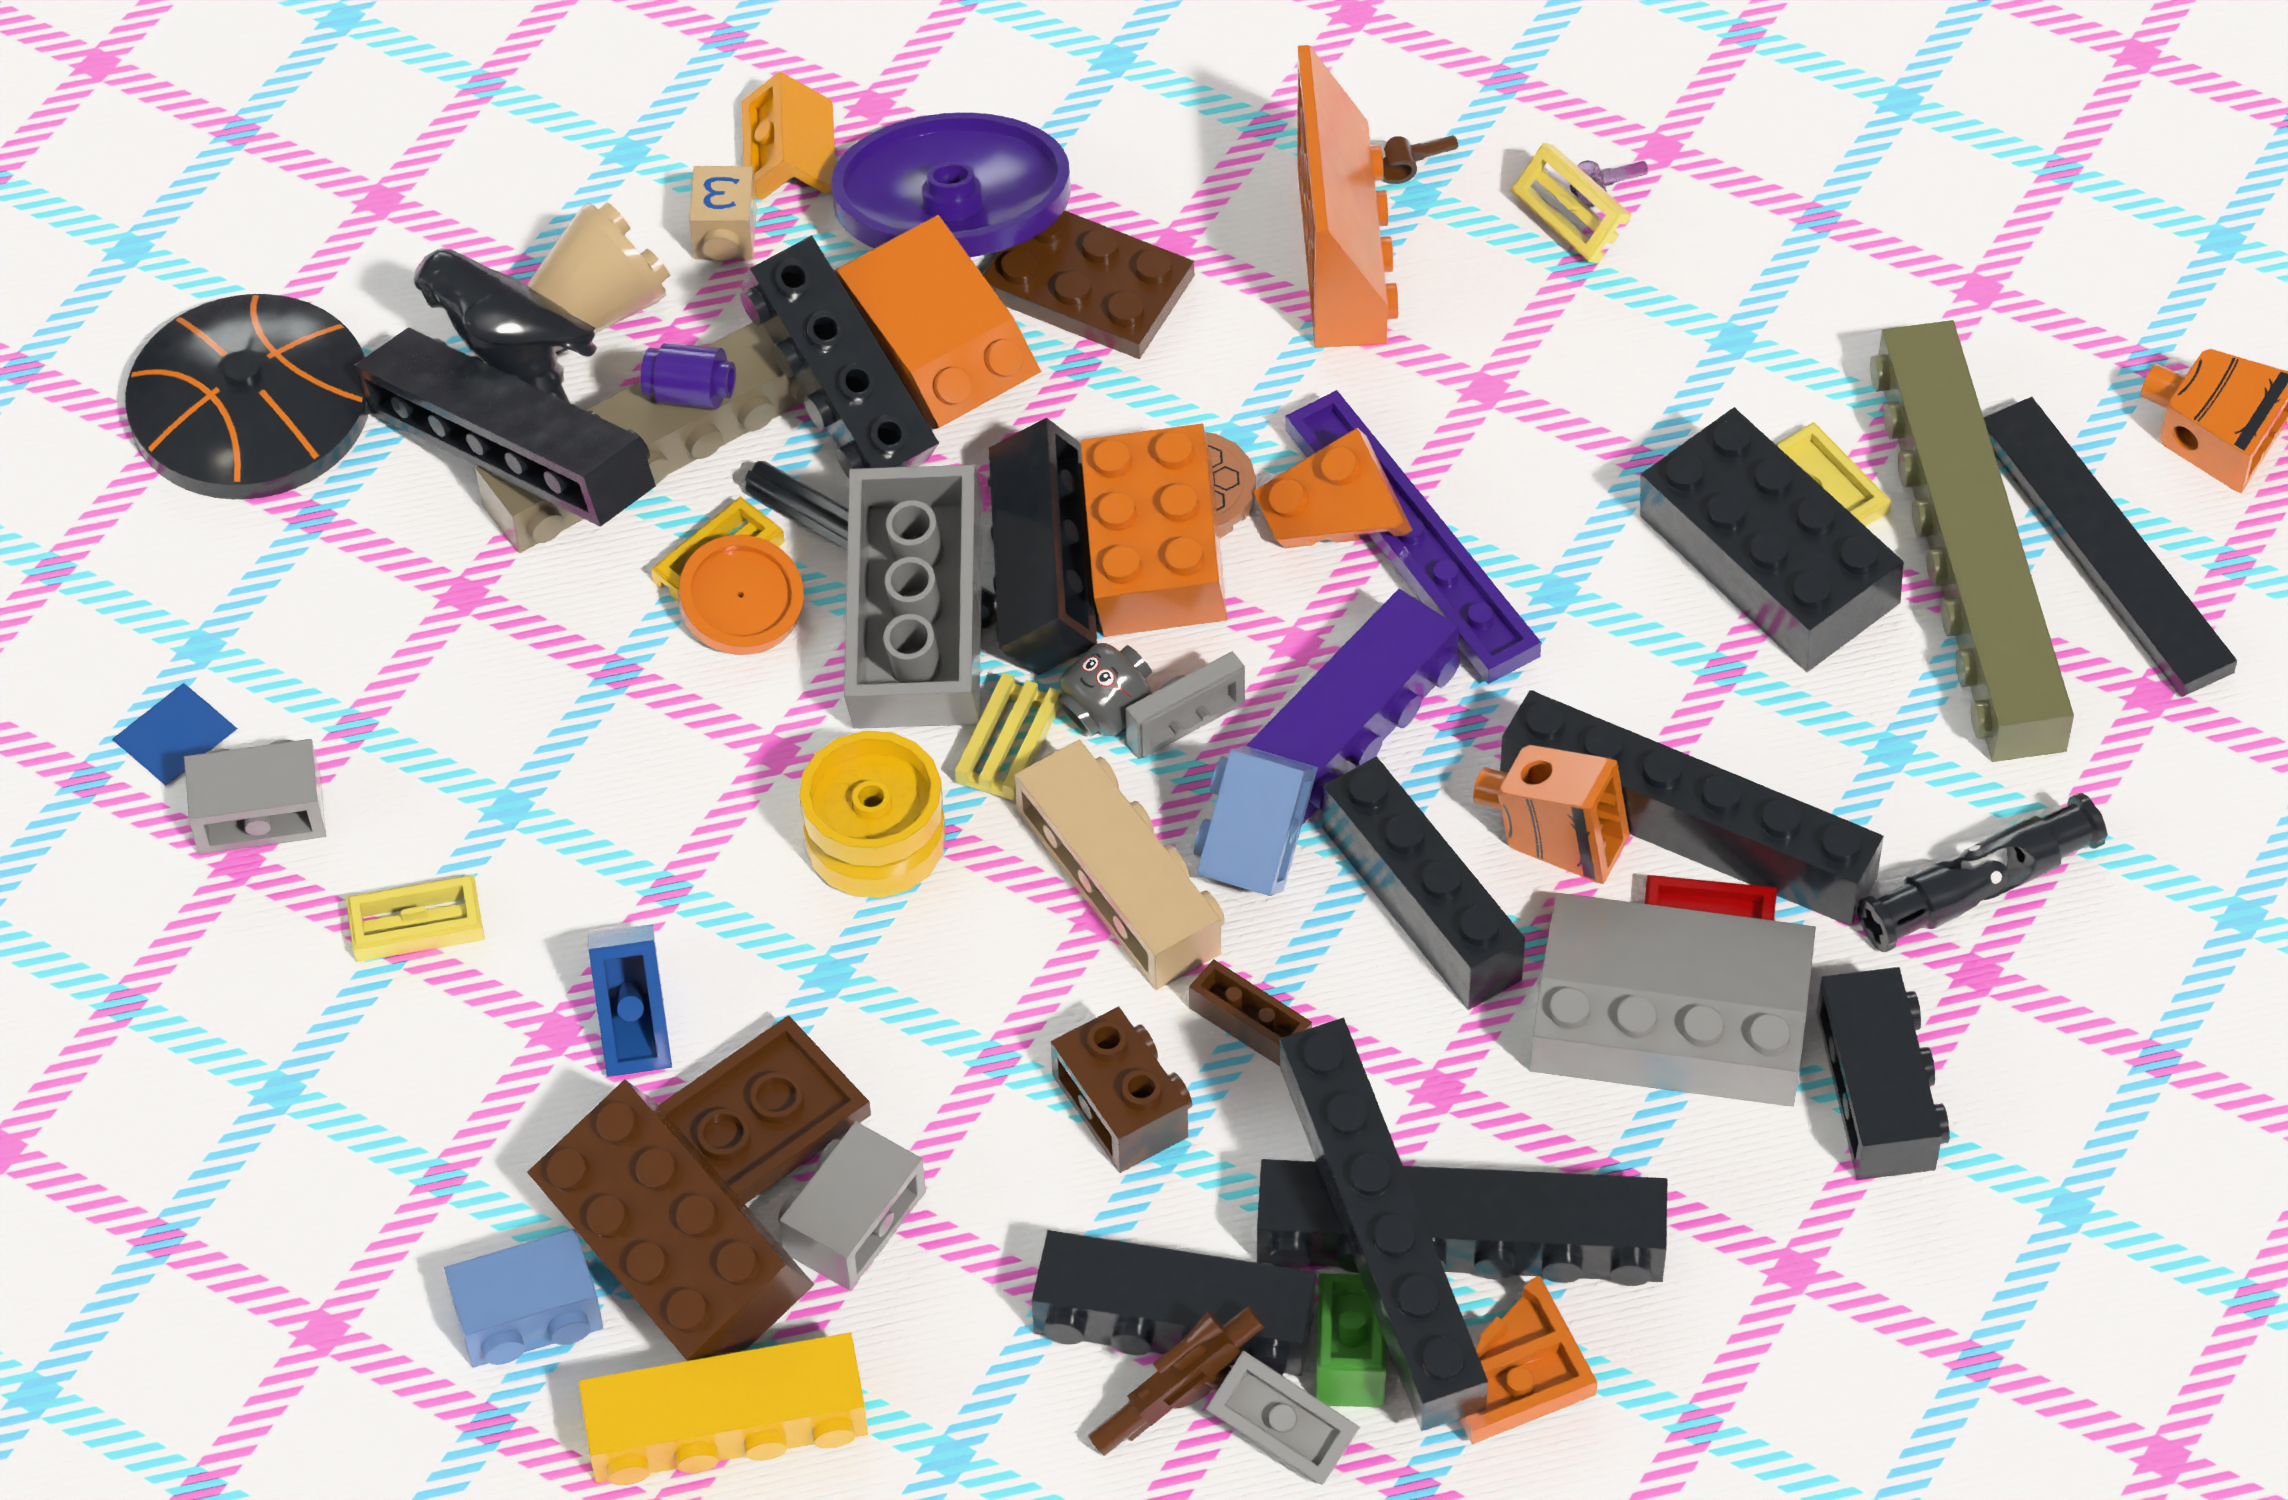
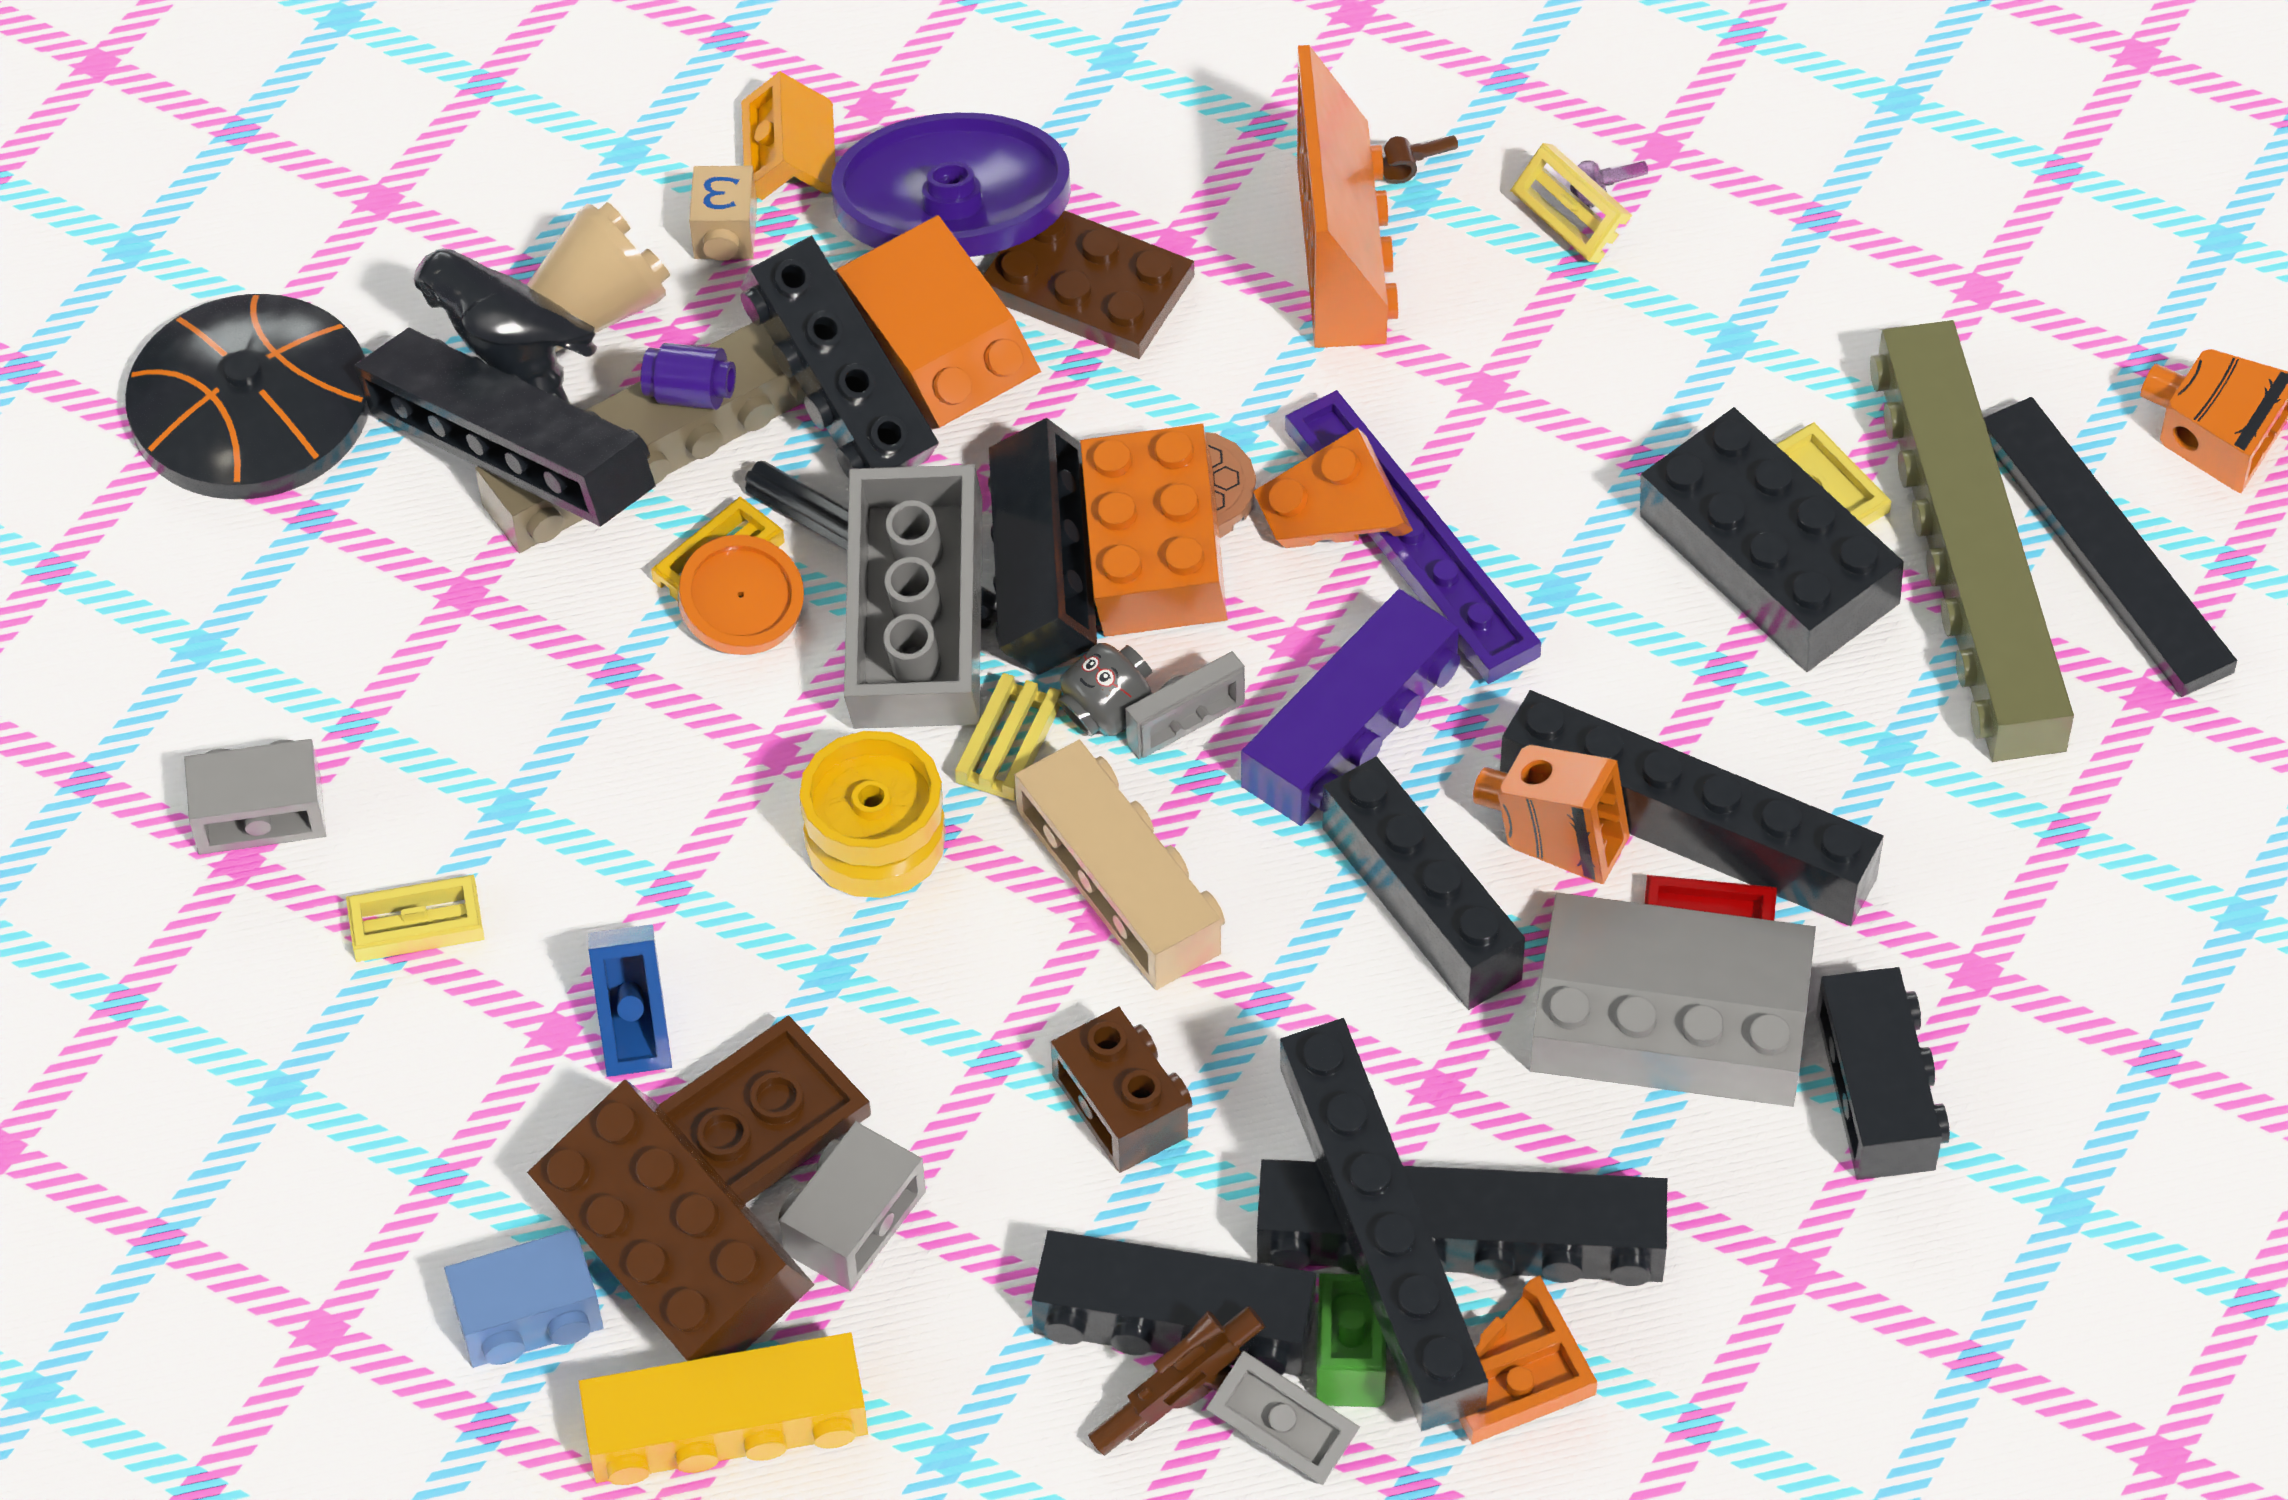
blue sticker [112,683,238,786] -> none
reddish brown piece [1189,959,1312,1067] -> none
medium blue brick [1193,746,1318,896] -> none
black piece [1857,793,2108,953] -> none

